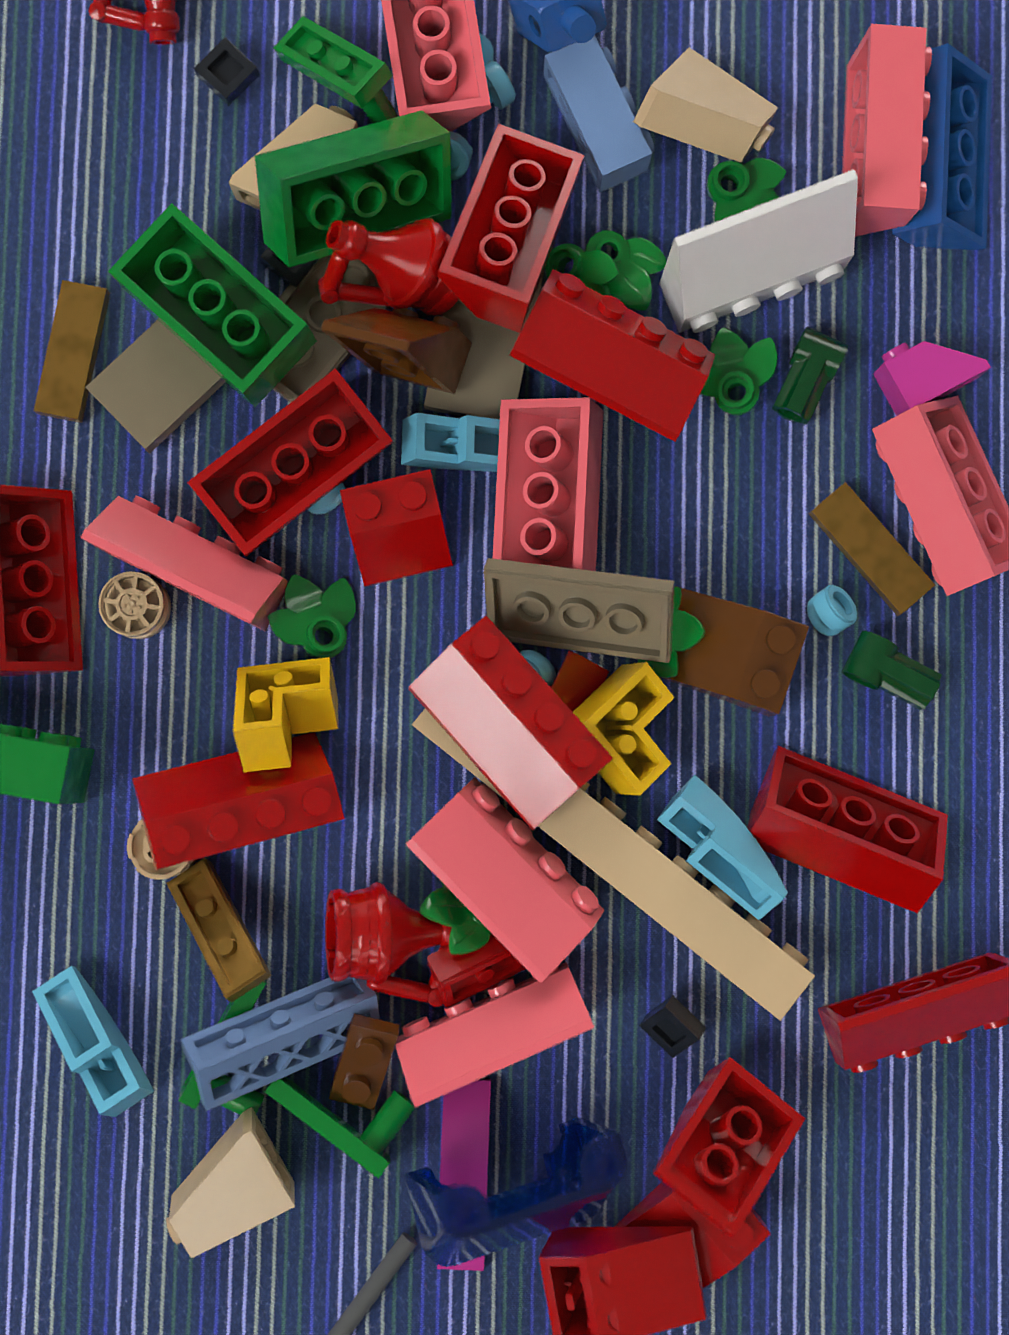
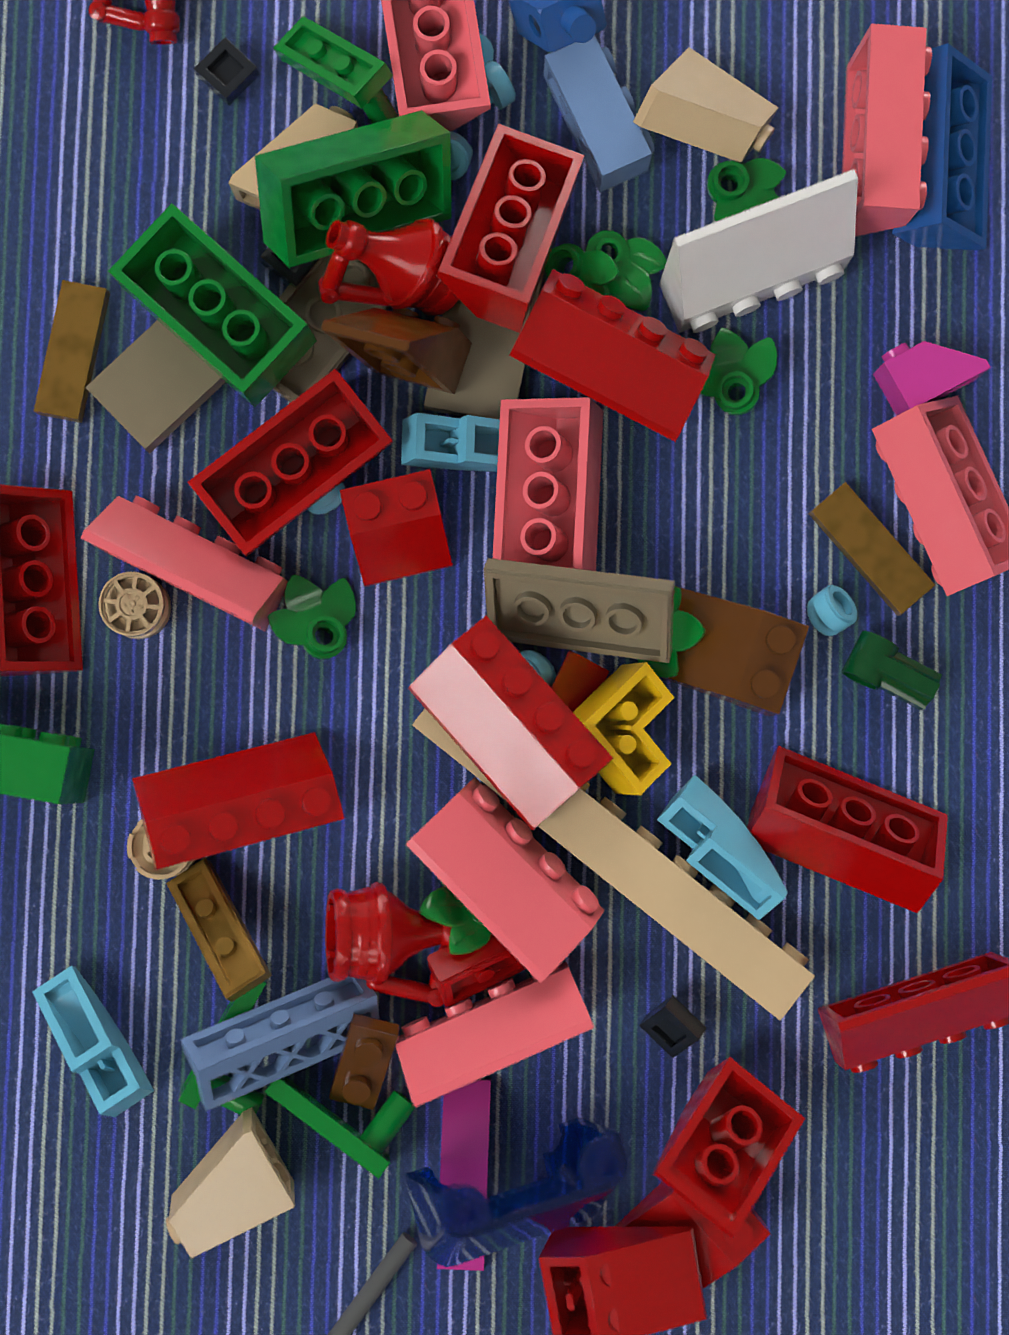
yellow brick [233,657,338,772] -> none
dark green piece [771,326,848,425] -> none

